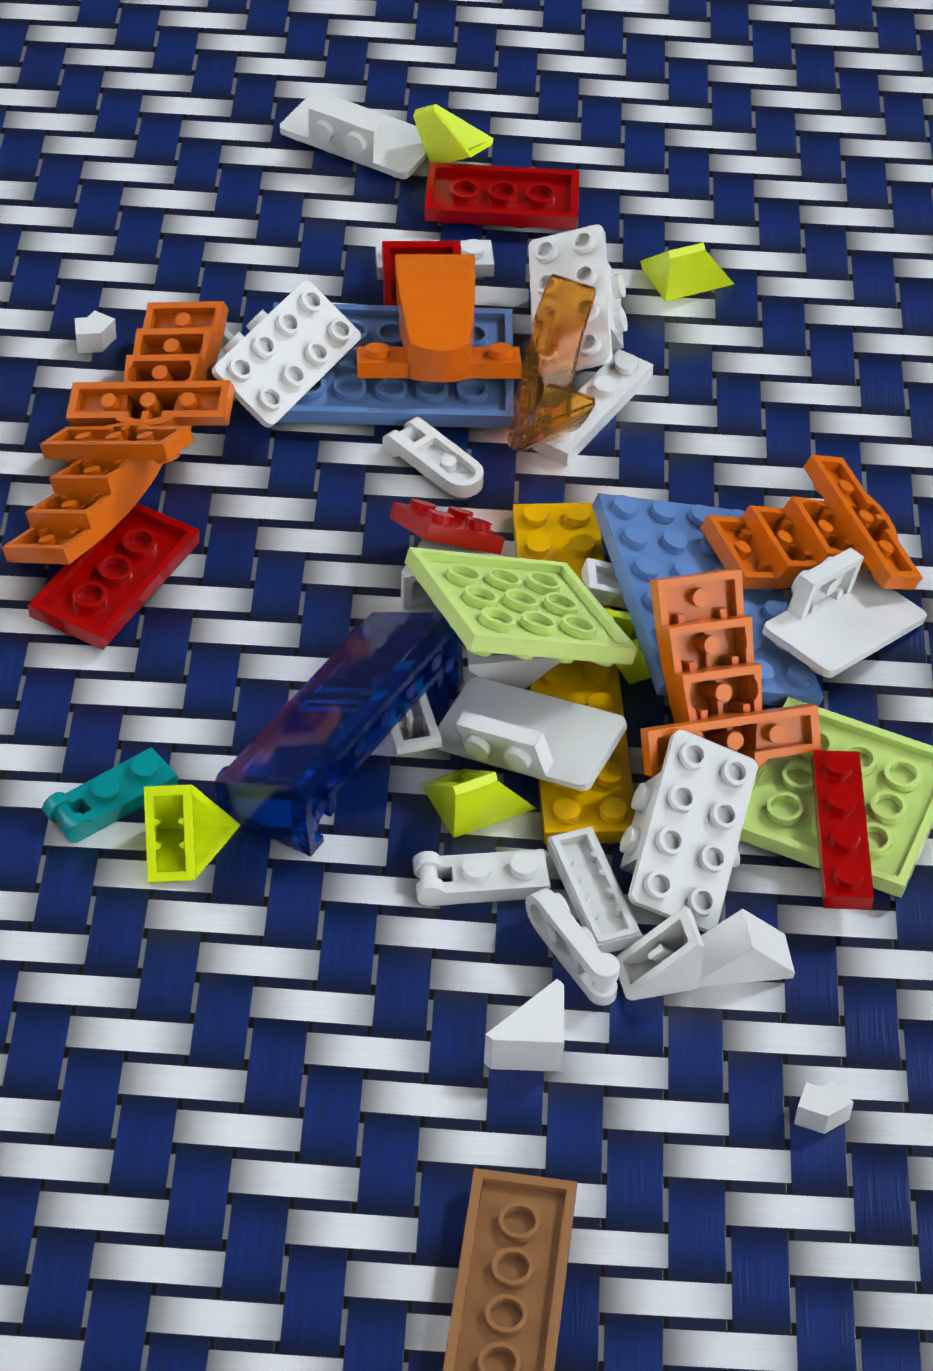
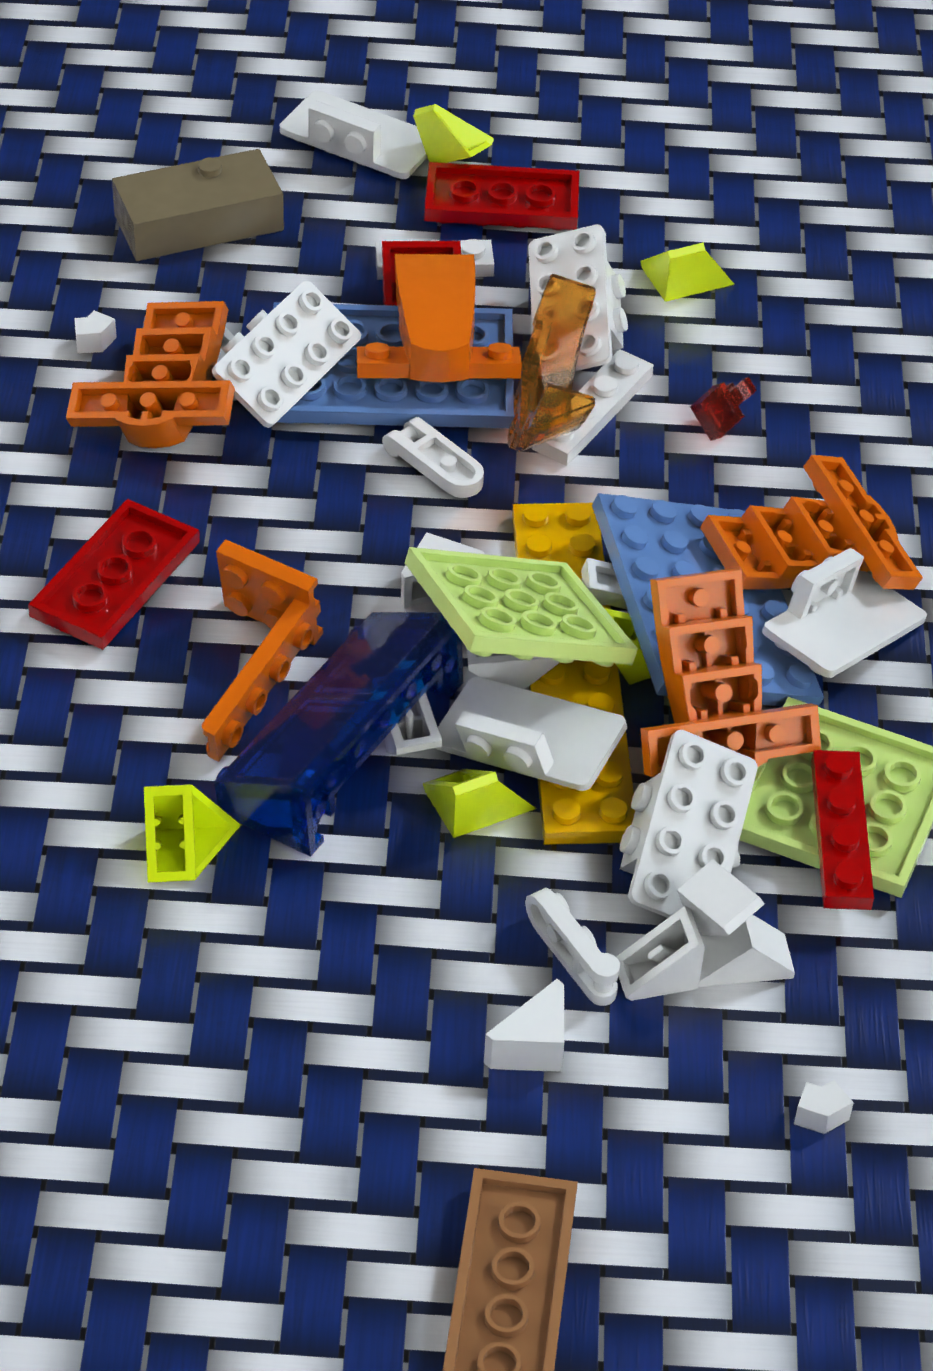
orange slope [2,422,194,565] -> none
teal plate [42,747,178,843] -> none
red plate [389,498,505,555] -> none
white plate [412,849,550,906] -> none
white plate [547,827,642,953] -> none
none -> dark tan brick [112,149,284,261]
none -> orange bracket [202,539,323,762]
none -> white slope [677,859,765,936]
none -> clear red plate [690,377,757,441]

